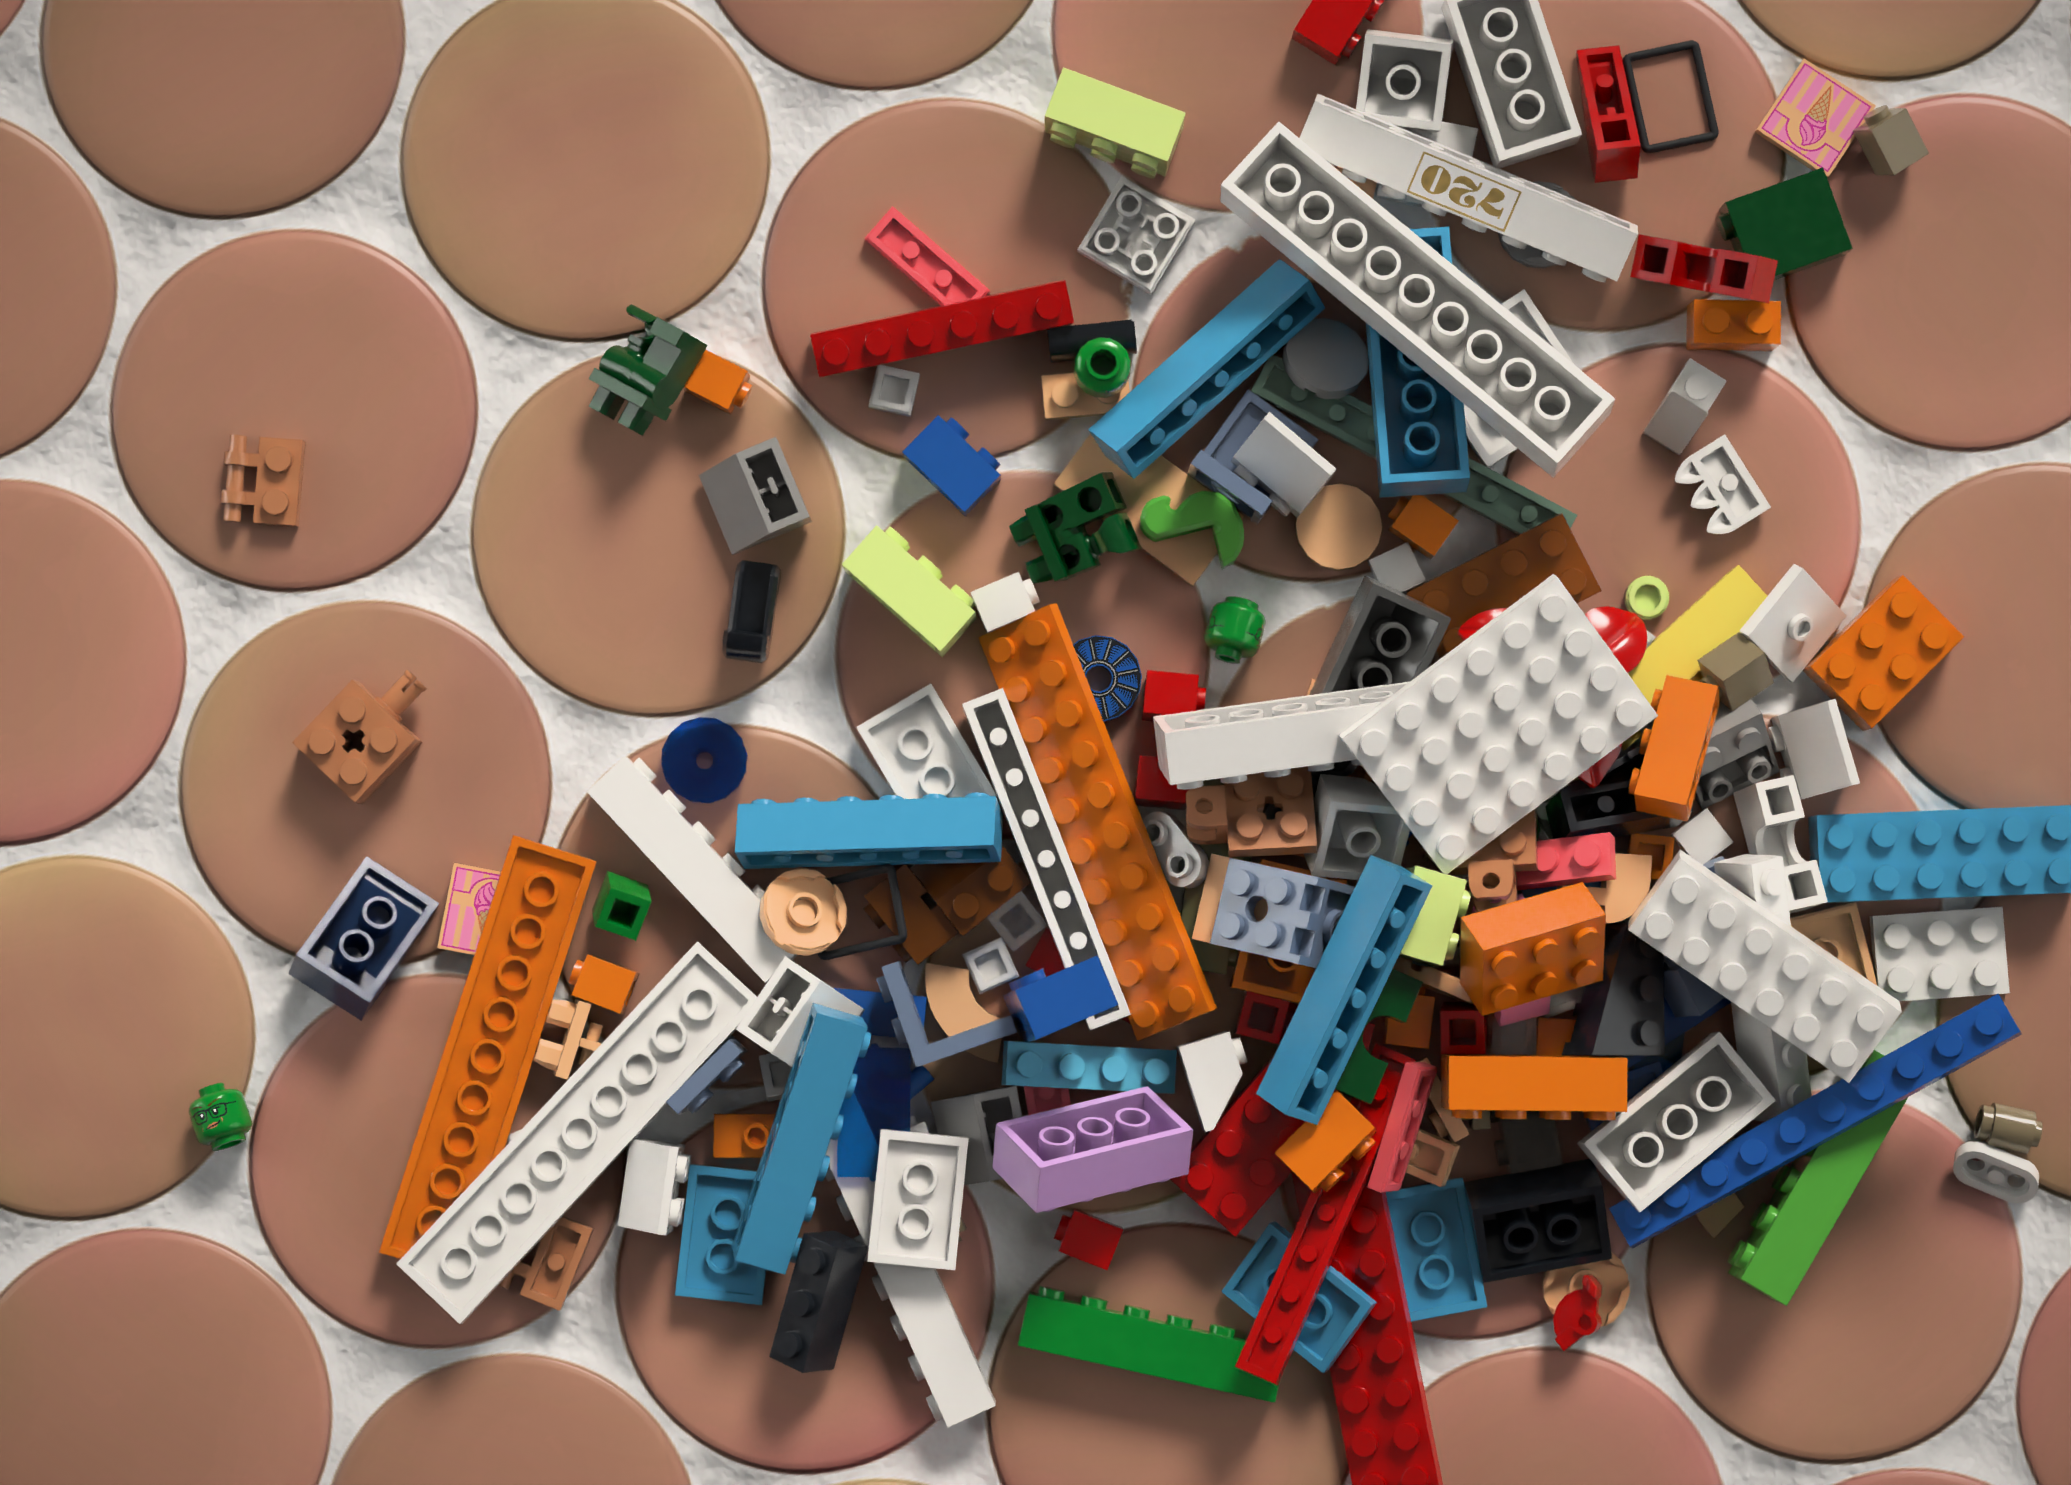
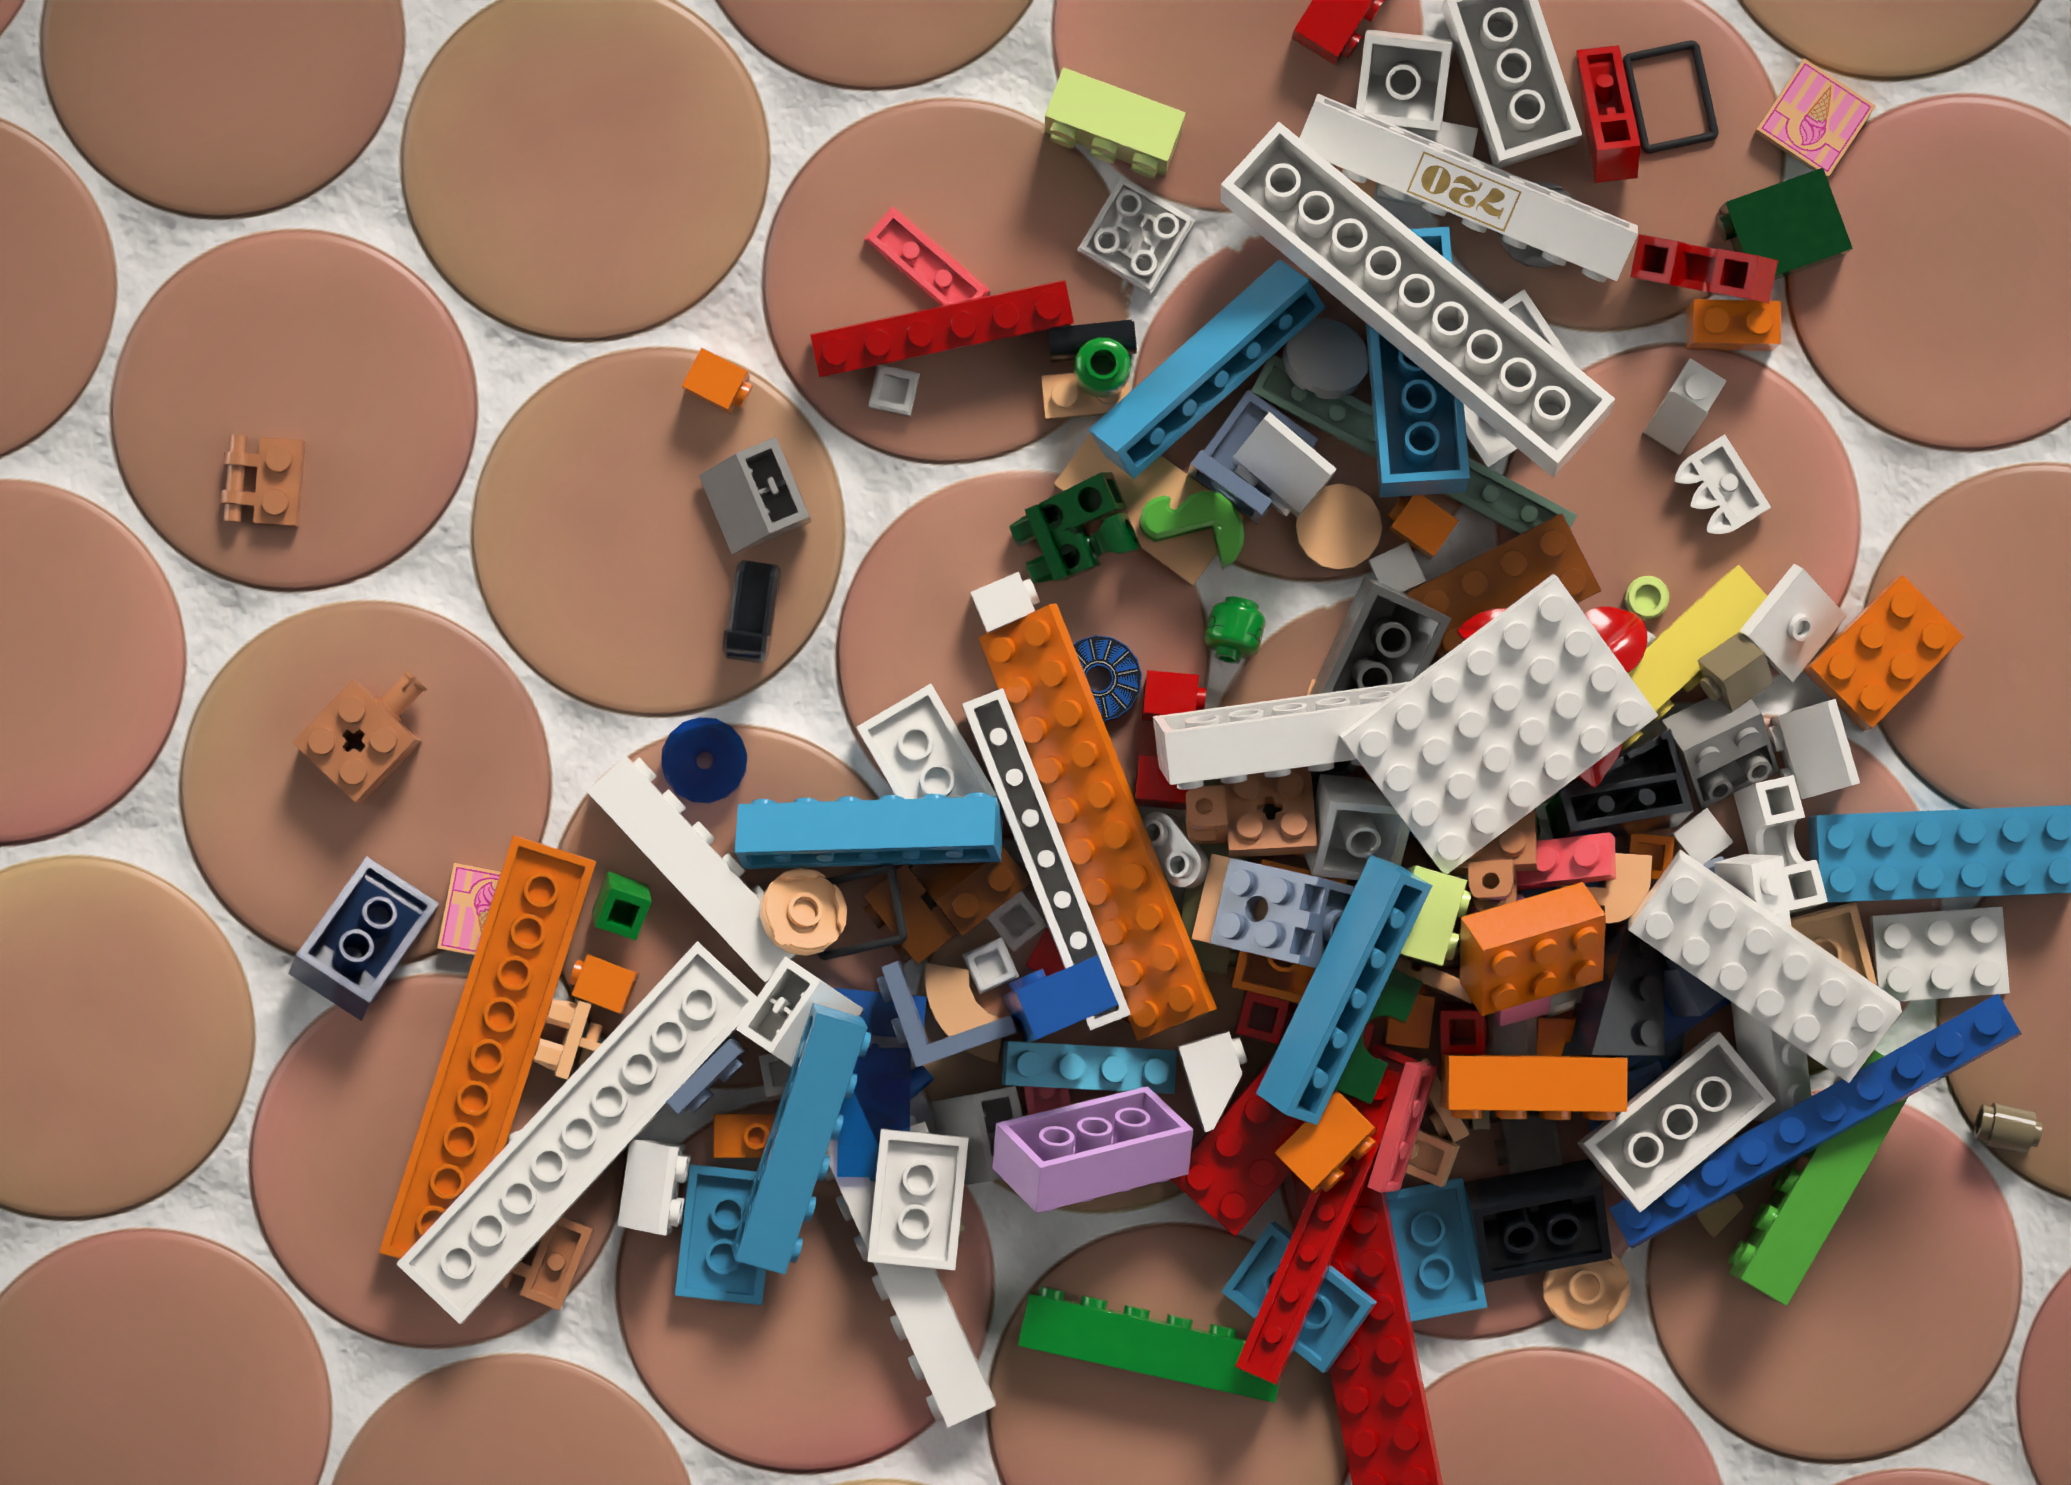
green head [188,1083,252,1151] -> none
dark green hips [589,304,708,436] -> none
black brick [769,1231,868,1373] -> none
yellowish green brick [842,525,977,657] -> none
blue brick [902,415,1001,516] -> none
red brick [1053,1208,1123,1271] -> none
red piece [1553,1274,1602,1351] -> none
orange brick [1629,675,1720,822] -> none
dark tan brick [1853,105,1929,175] -> none
white plate [1953,1141,2039,1203] -> none

